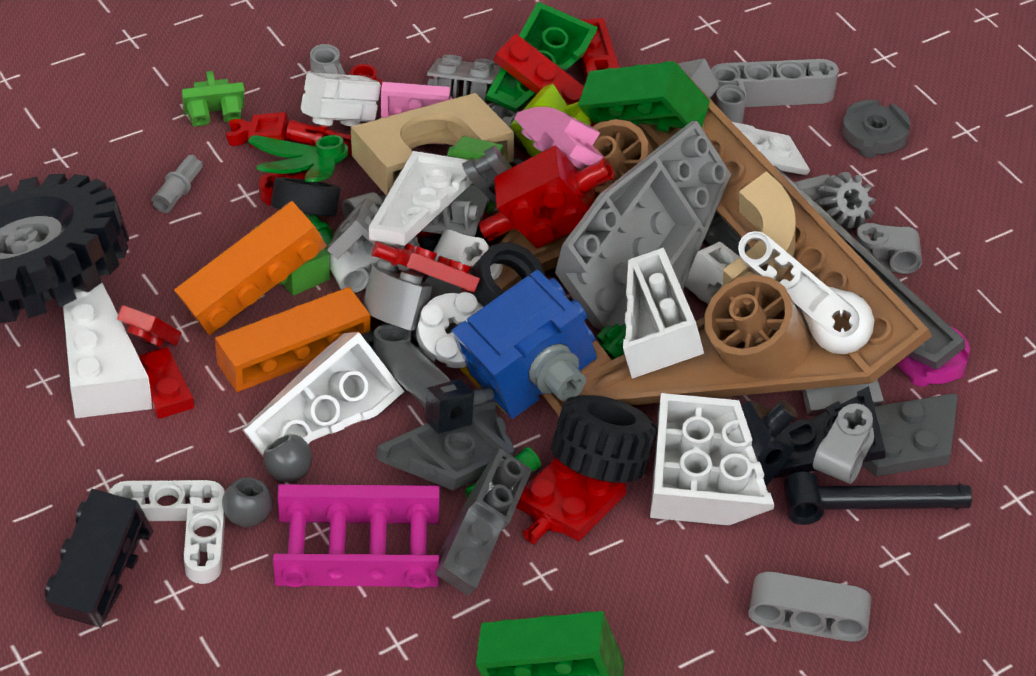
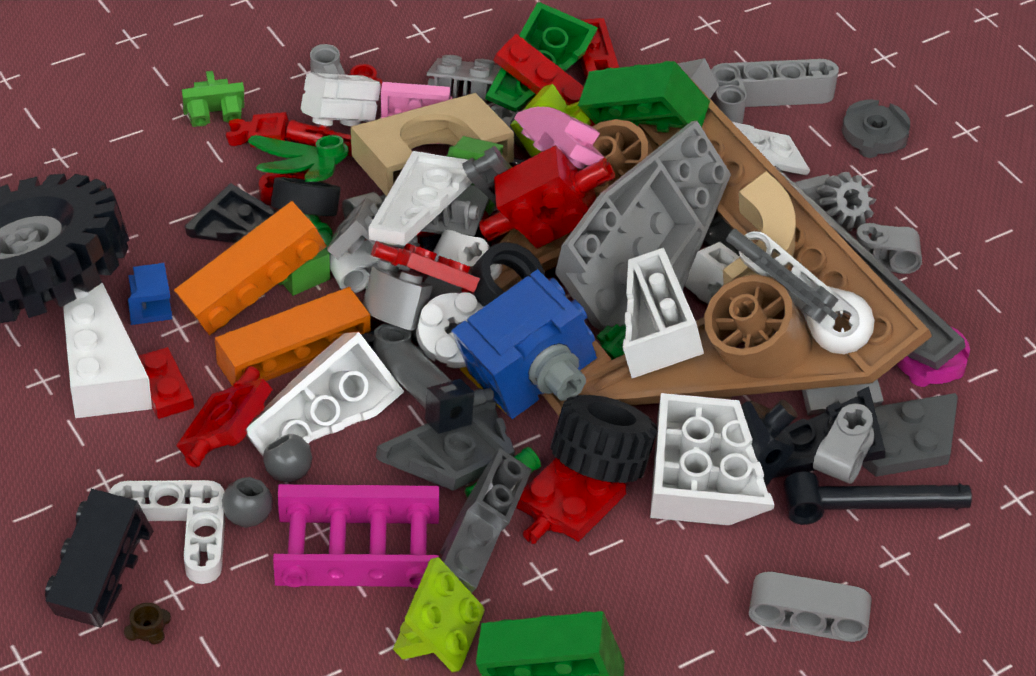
red plate [117,305,182,348] -> none
light grey axle [151,155,203,213] -> none
none -> dark brown plate [124,603,171,644]
none -> blue window [128,263,173,325]
none -> red plate [176,366,273,468]
none -> black wing [184,183,277,243]
none -> lime bracket [393,557,485,672]
none -> dark grey piece [726,228,839,324]

